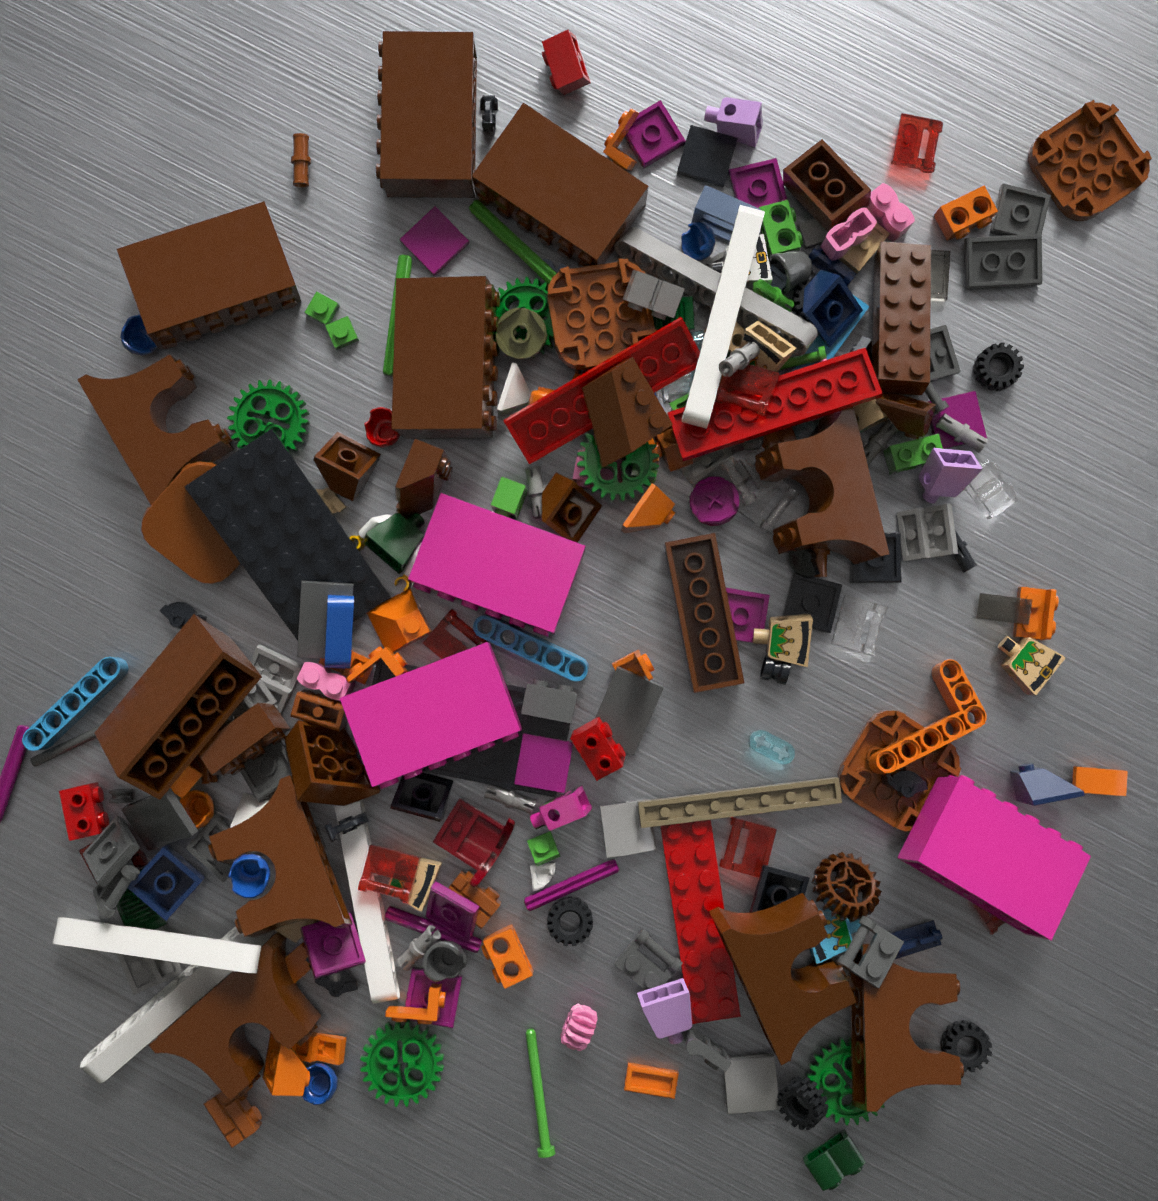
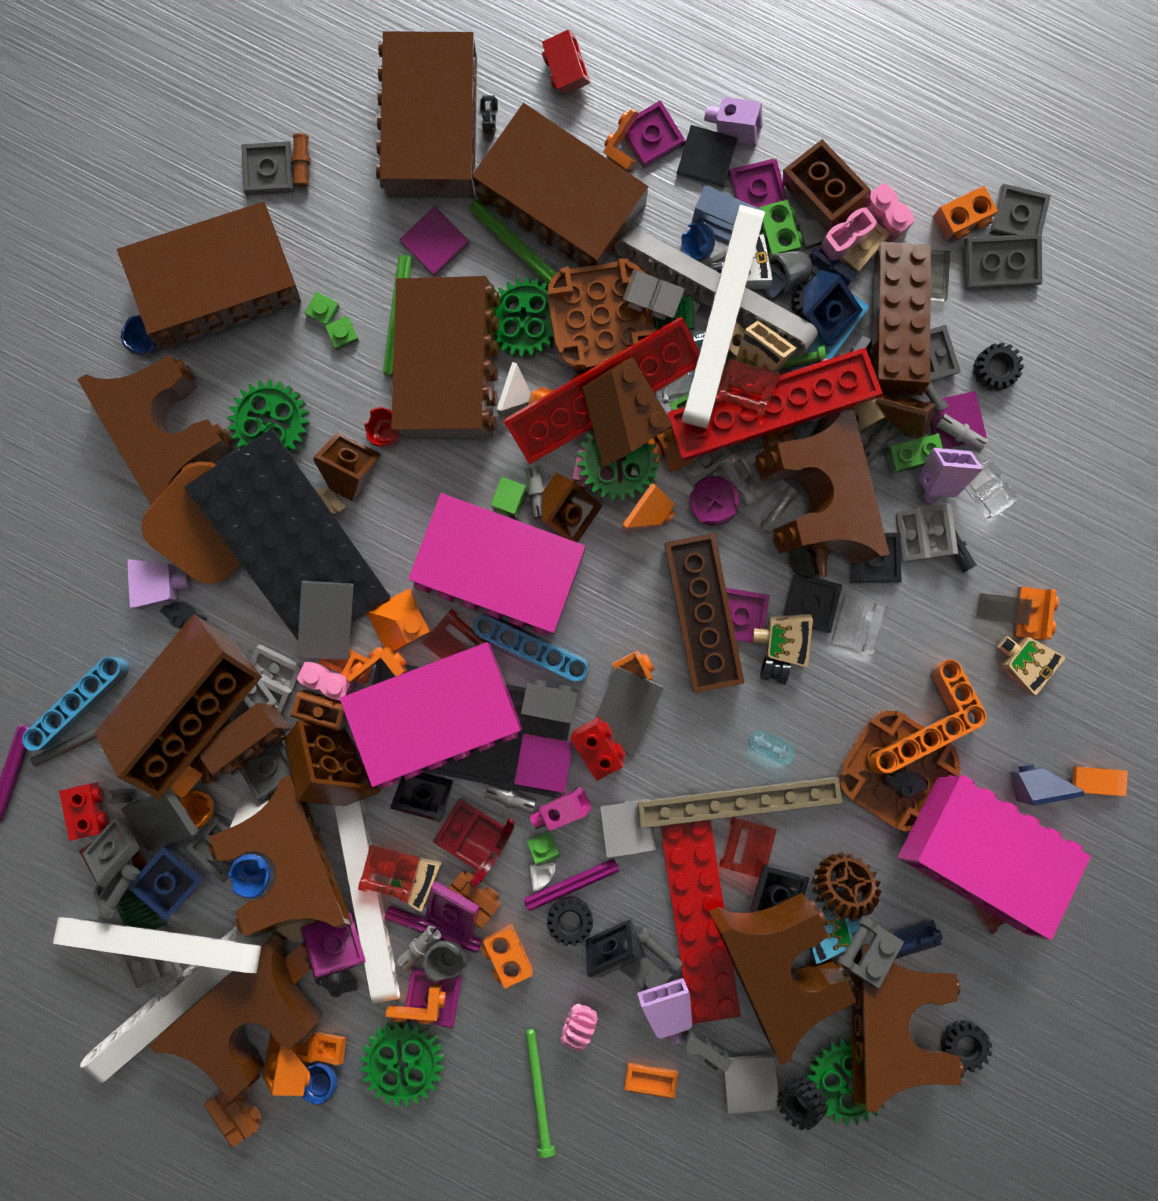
blue beam [325,595,354,669] -> none
black piece [325,812,369,842] -> none
dark green torso [350,512,425,591] -> none
reddish brown wedge [395,439,453,519] -> none
olive plate [496,308,547,359] -> none
light grey pin [719,342,760,377] -> none
bright green axle [752,279,794,312] -> none
dark green brick [803,1129,866,1191] -> none
clear red plate [891,113,944,173] -> none
dark orange tile [1028,100,1152,221] -> none
none -> lavender torso [127,560,190,609]
none -> dark grey tile [241,141,295,195]
none -> black slope [586,919,646,978]

